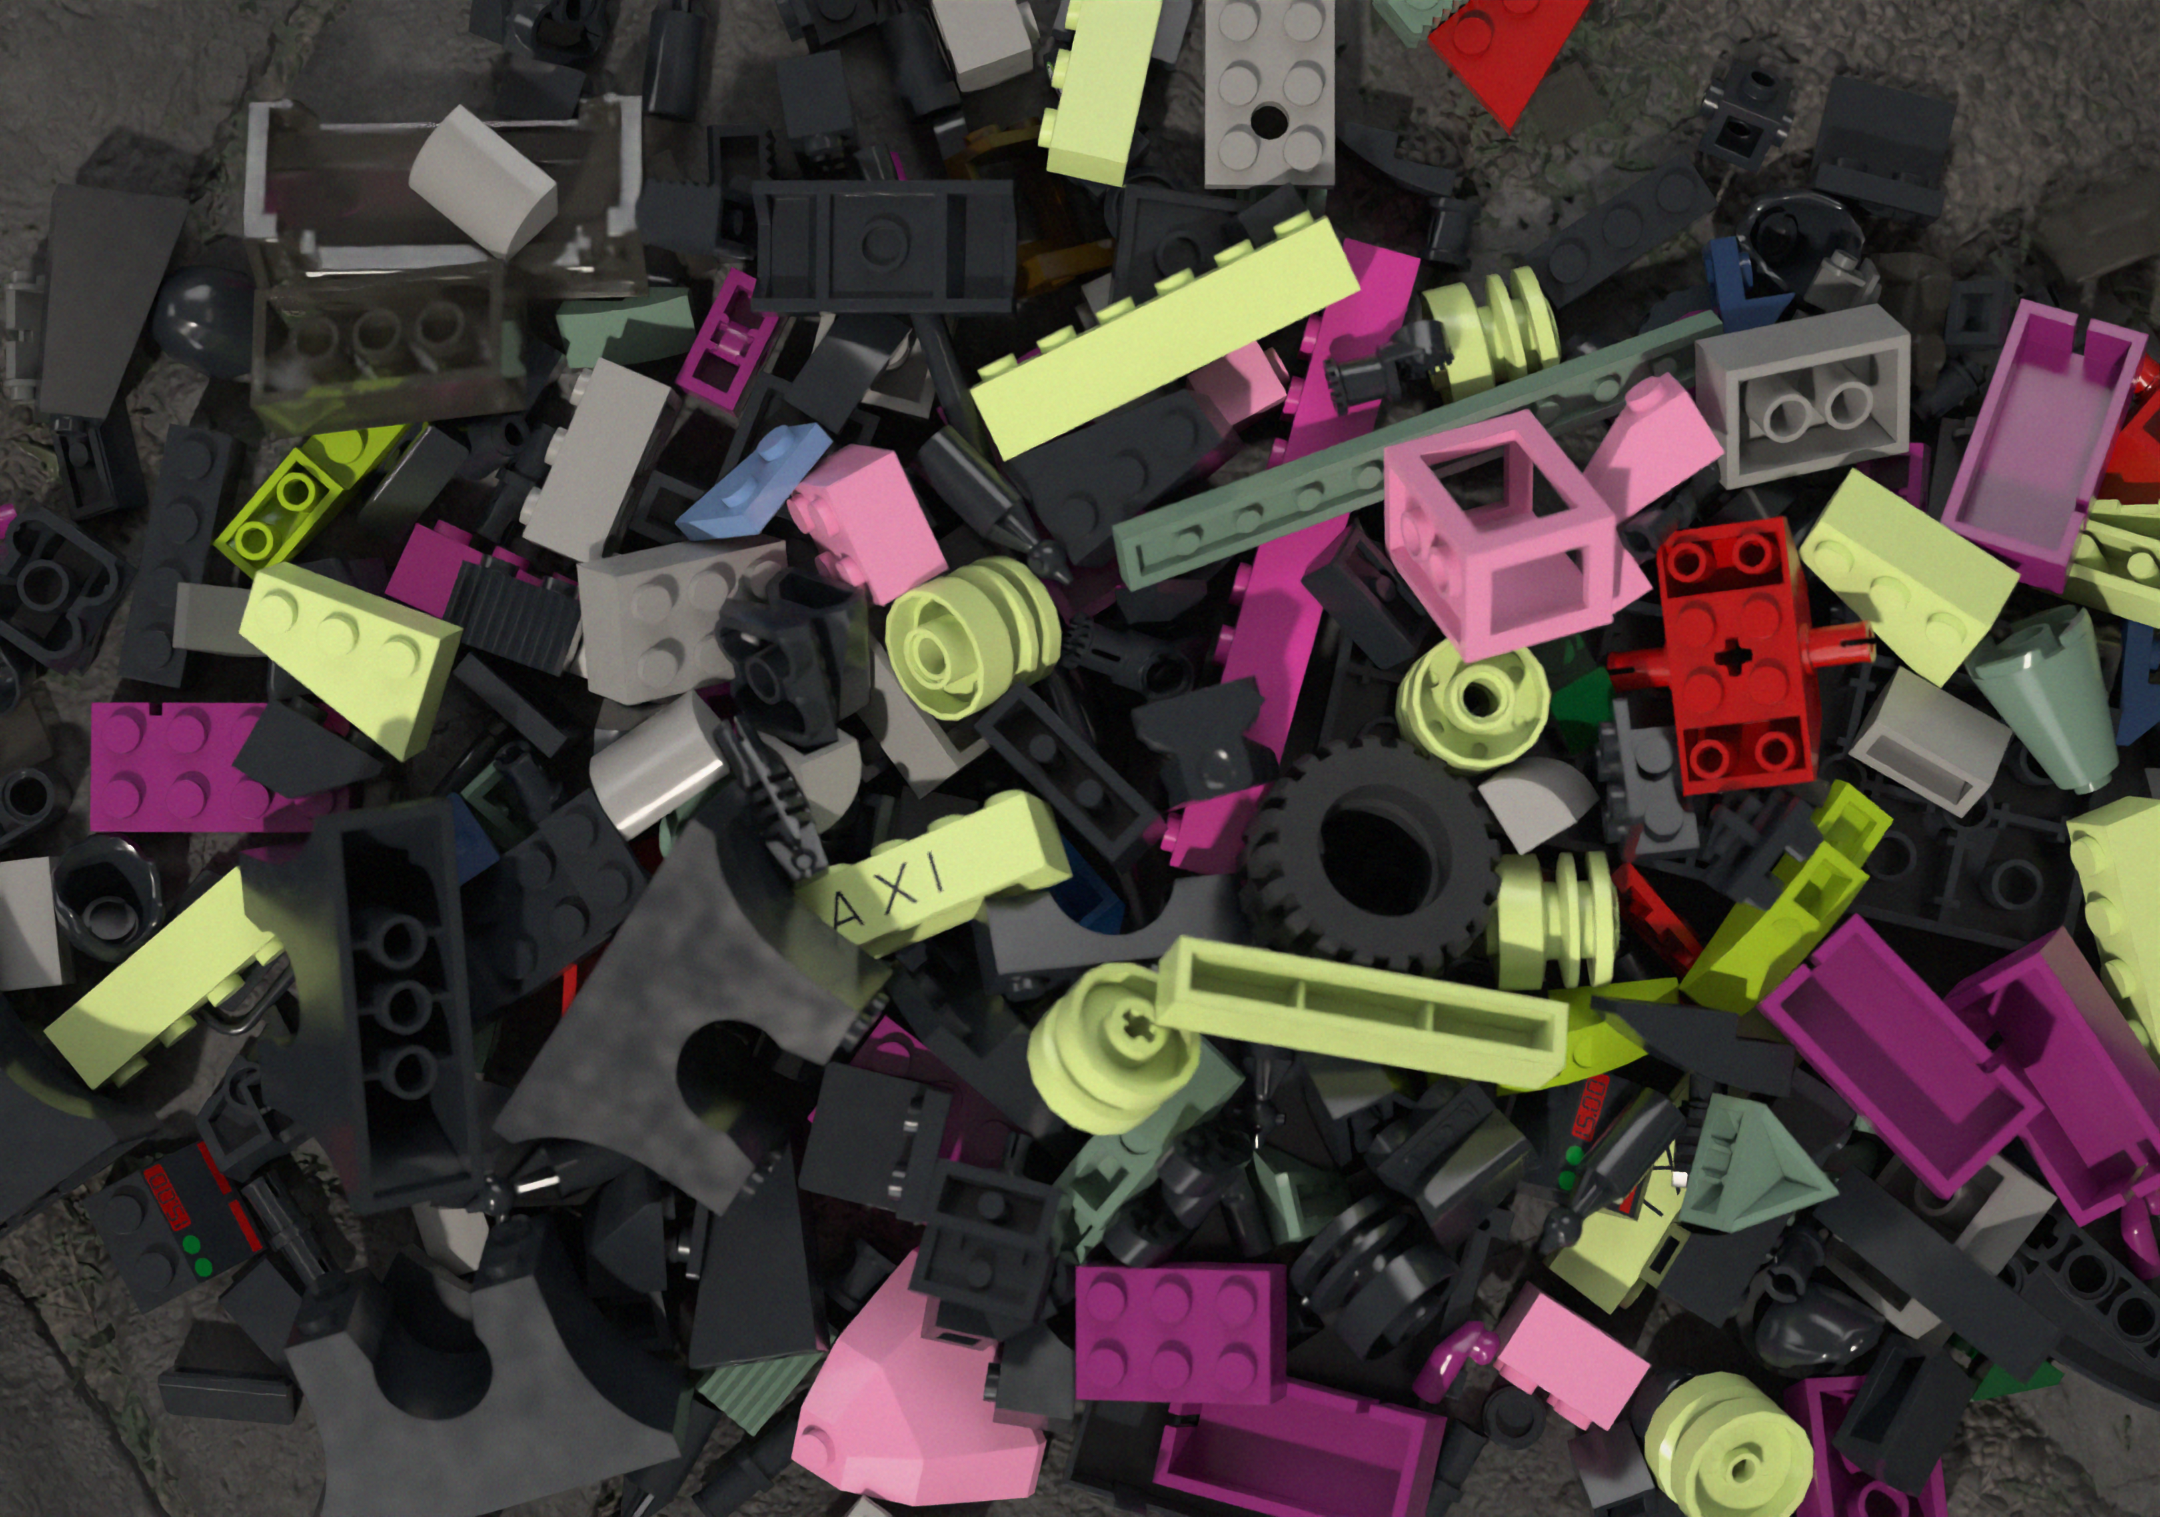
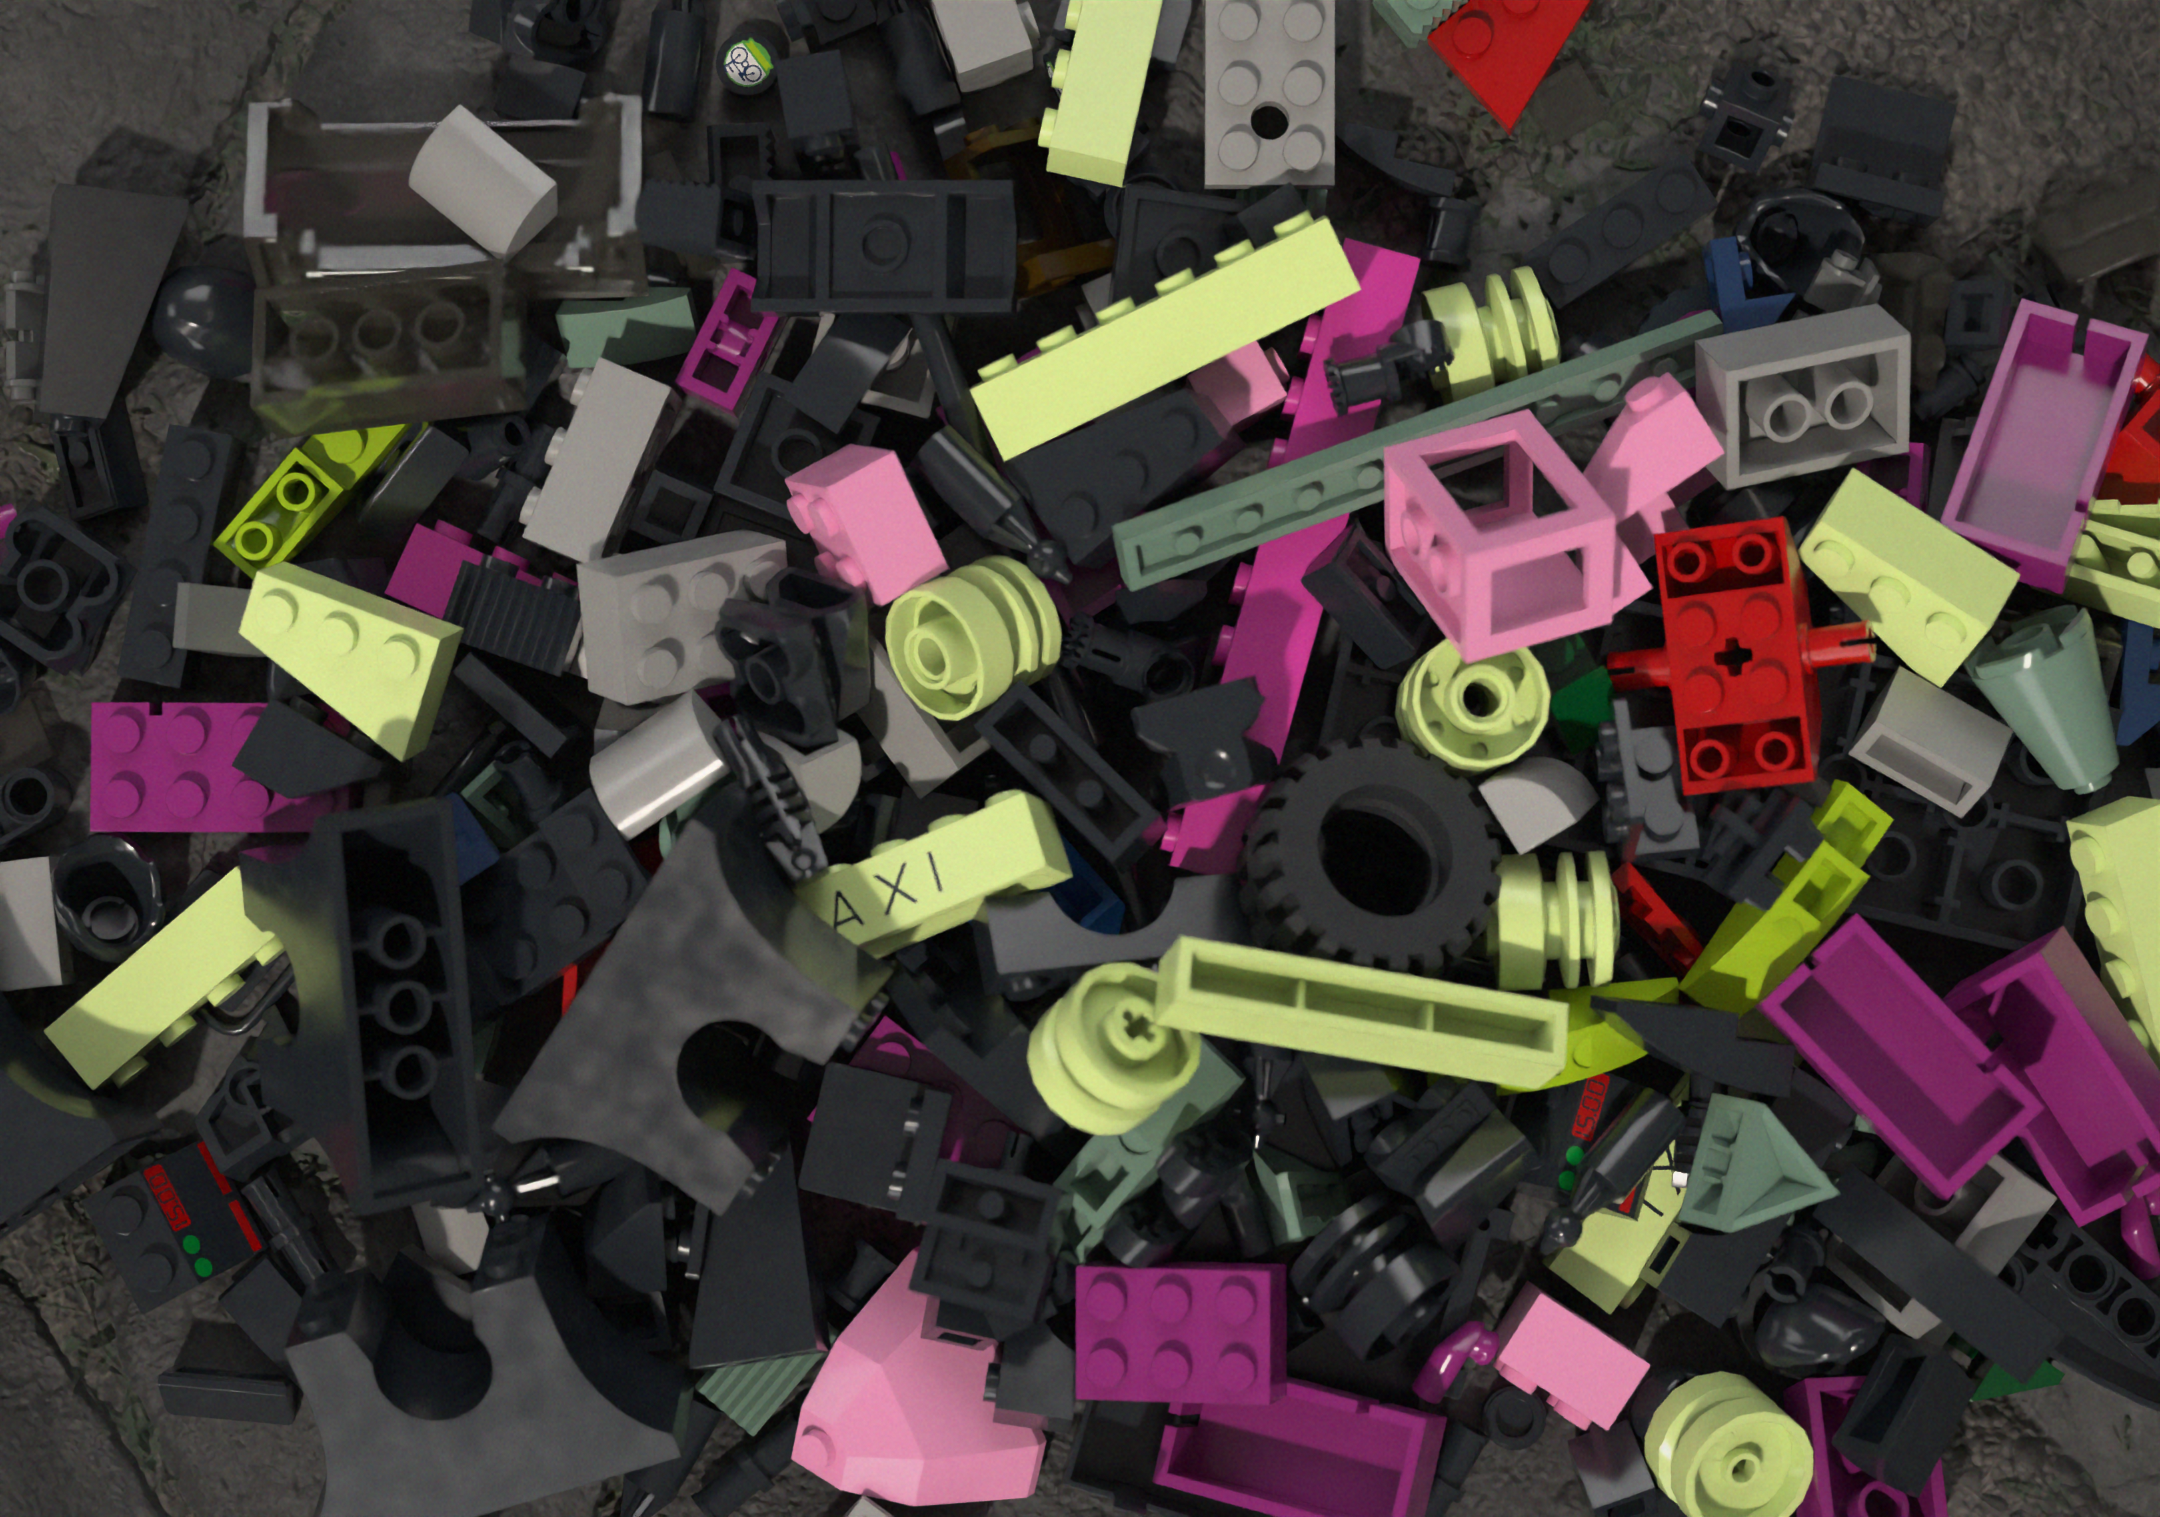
medium blue wing [675,423,833,541] -> none
black pin [1620,461,1721,560] -> none
none -> tile [716,32,780,99]

